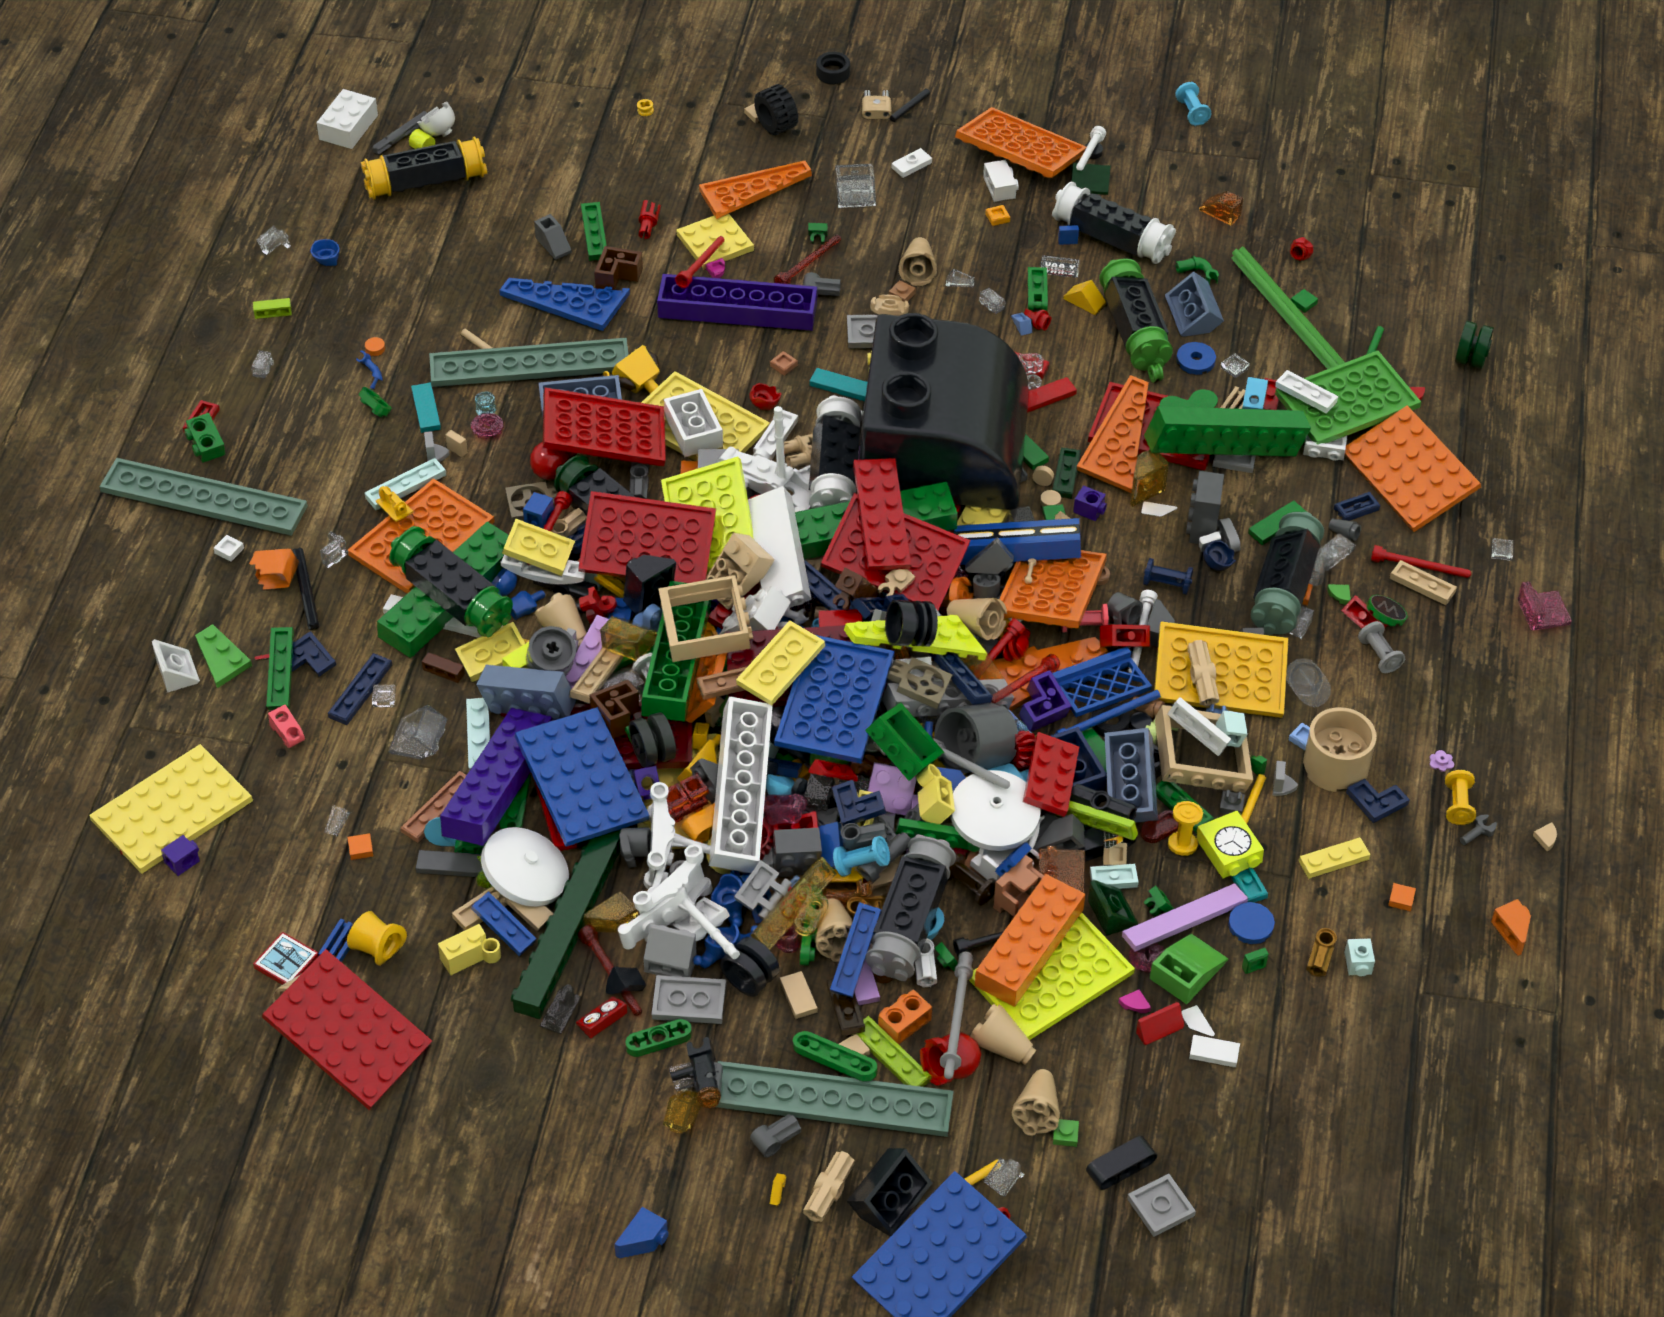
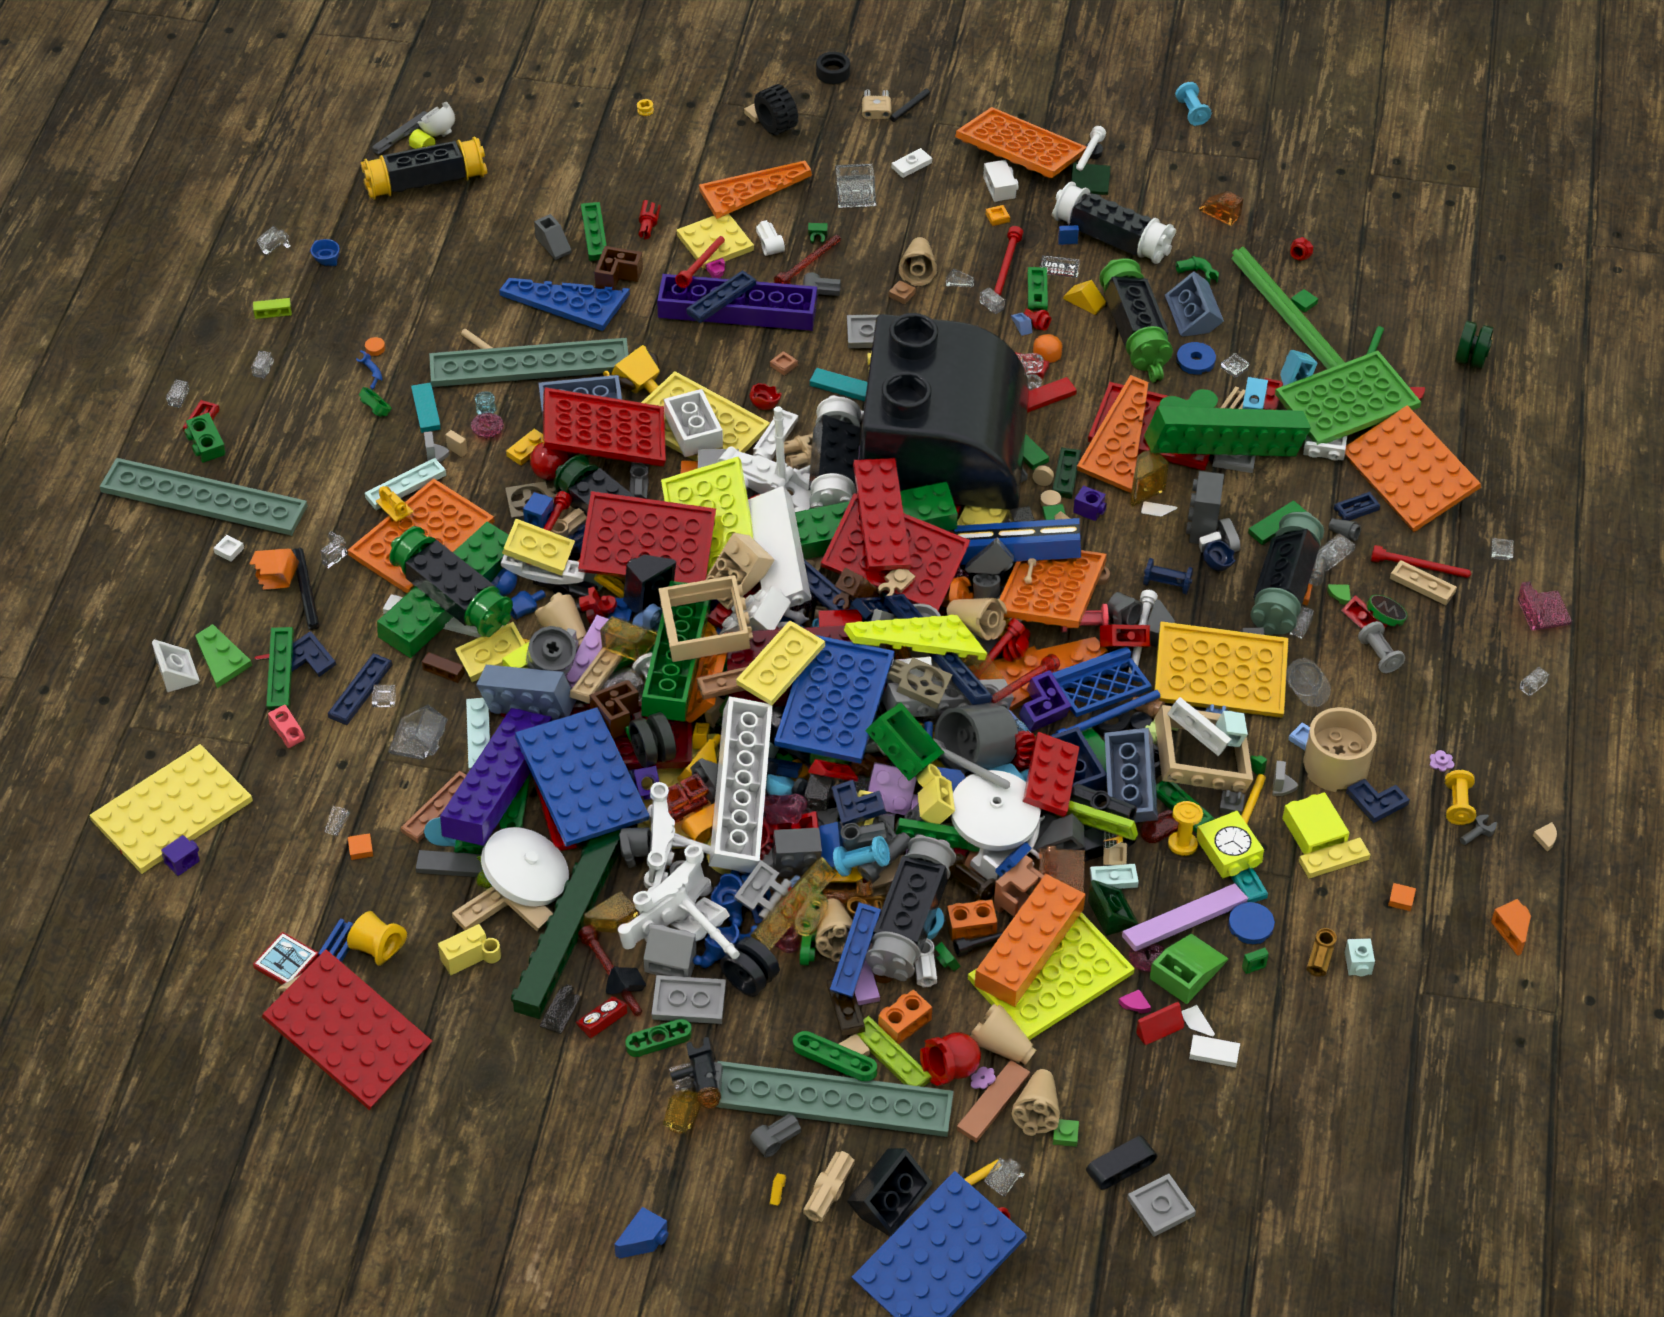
white brick [317,89,378,149] -> none
blue plate [471,891,537,956] -> none
tan tile [780,971,818,1019] -> none
tan tile [870,295,909,316] -> none
black wheel [885,600,938,647] -> none
light grey bar [940,952,973,1079] -> none
green tile [1144,886,1174,916] -> none
tan piece [1187,640,1219,706] -> none
white plate [1275,370,1338,414] -> none
none -> clear piece [166,380,189,408]
none -> yellow plate [506,429,543,466]
none -> dark blue tile [686,270,756,323]
none -> white piece [756,220,785,256]
none -> orange brick [946,900,998,941]
none -> nougat tile [957,1060,1030,1143]
none -> lavender plant [971,1067,996,1089]
none -> red piece [994,226,1023,297]
none -> orange hair [1033,334,1063,363]
none -> medium azure torso [1280,350,1318,386]
none -> neon yellow brick [1282,792,1350,855]
none -> clear piece [1519,667,1550,696]

